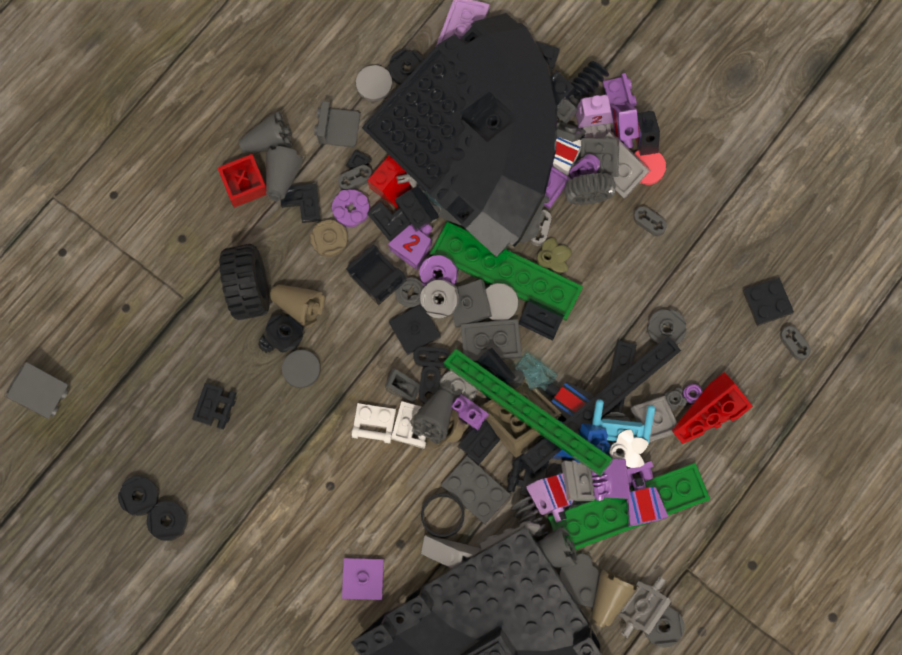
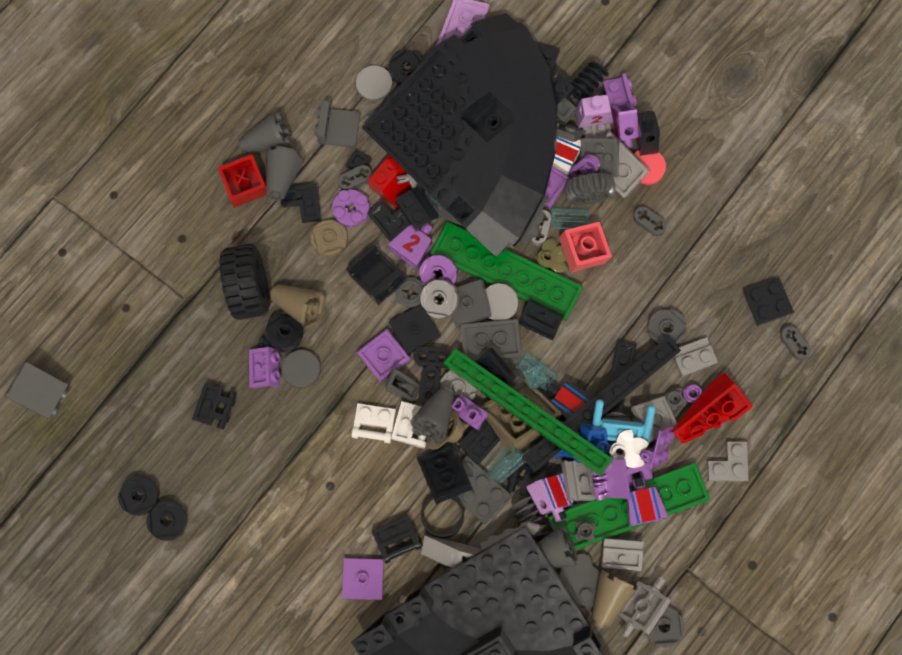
none -> medium lavender bracket [249,347,281,389]
none -> medium lavender plate [356,329,411,383]
none -> black plate [372,515,422,564]
none -> black plate [417,443,473,504]
none -> clear light blue tile [487,448,526,484]
none -> clear light blue tile [551,208,589,229]
none -> coral brick [559,222,612,273]
none -> dark grey plate [575,521,596,542]
none -> light grey plate [601,538,644,571]
none -> medium lavender hinge [640,425,674,469]
none -> light grey plate [674,337,718,377]
none -> light grey plate [707,442,748,482]

